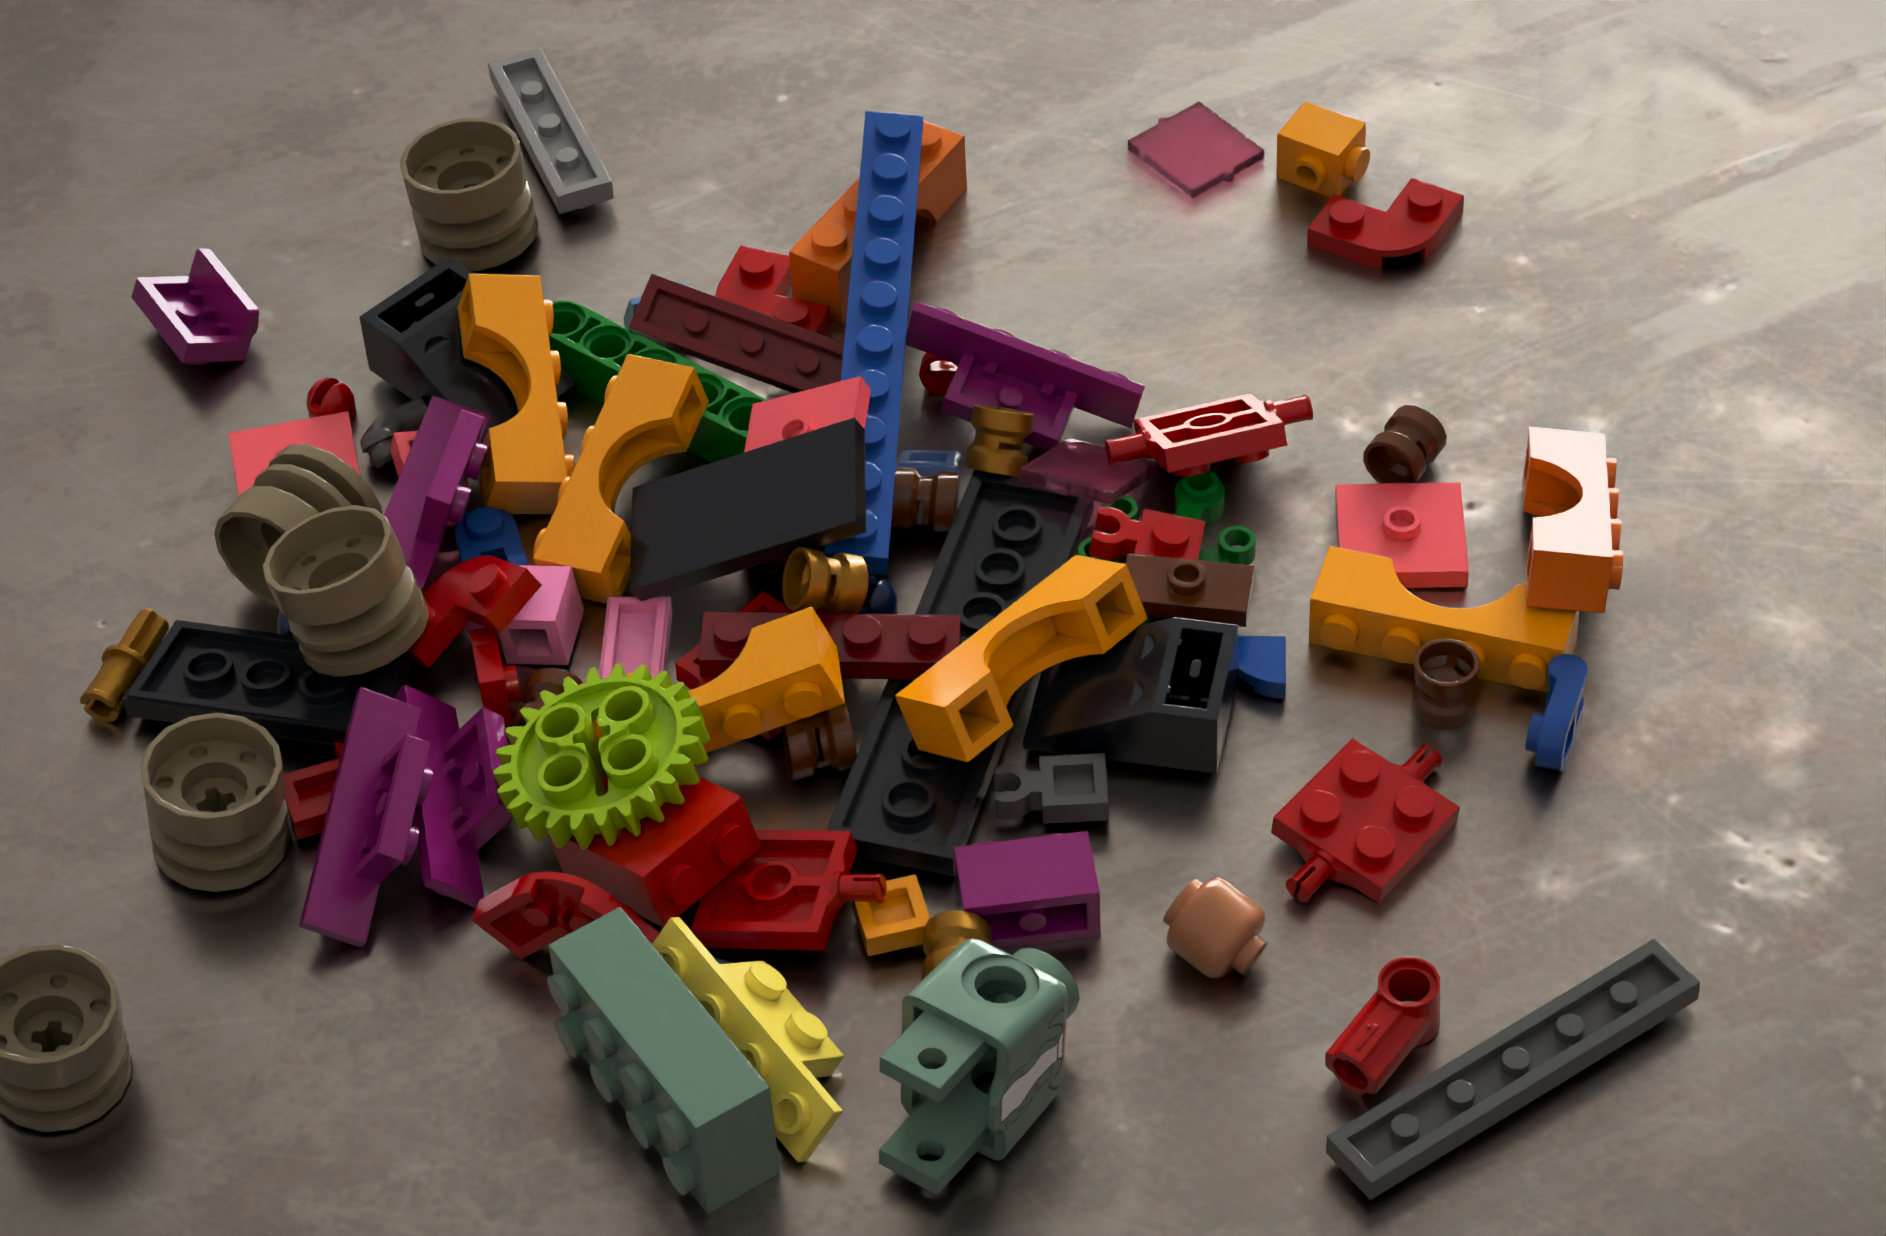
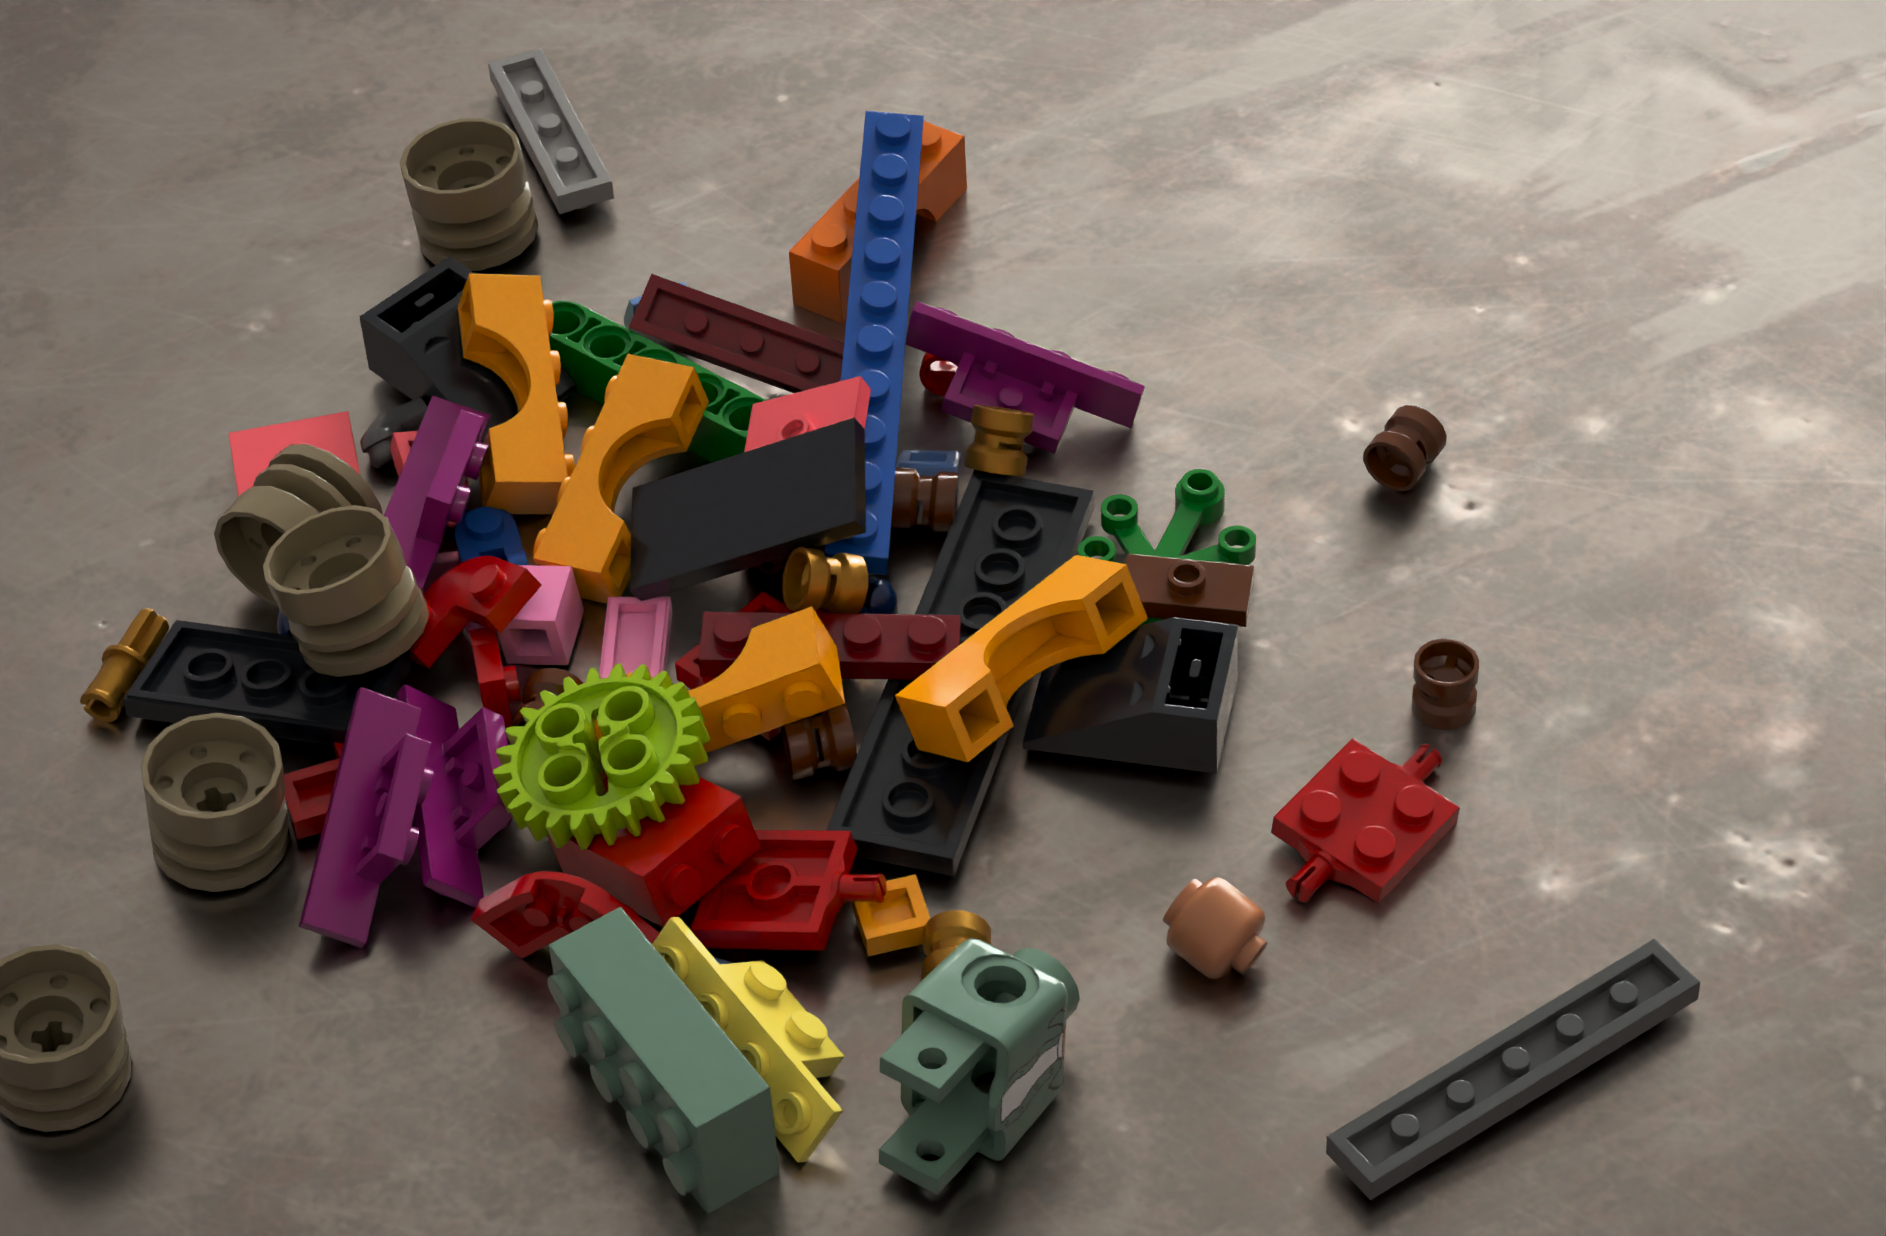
magenta bracket [131,249,259,365] -> none
red hinge [306,377,357,423] -> none
red plate [715,245,831,335] -> none
magenta brick [954,831,1101,949] -> none
dark grey plate [993,753,1109,824] -> none
clear pink piece [1019,438,1159,505] -> none
red plate [1089,507,1206,560] -> none
red plate [1105,394,1313,476] -> none
clear pink piece [1128,101,1264,199] -> none
blue tile [1238,636,1286,699] -> none
light orange brick [1276,101,1370,198] -> none
red plate [1307,178,1464,268] -> none
light orange arch [1309,546,1580,693] -> none
red piece [1325,957,1440,1096] -> none
coral plate [1335,482,1469,588] -> none
orange arch [1522,427,1623,613] -> none
blue plate [1525,654,1588,772] -> none

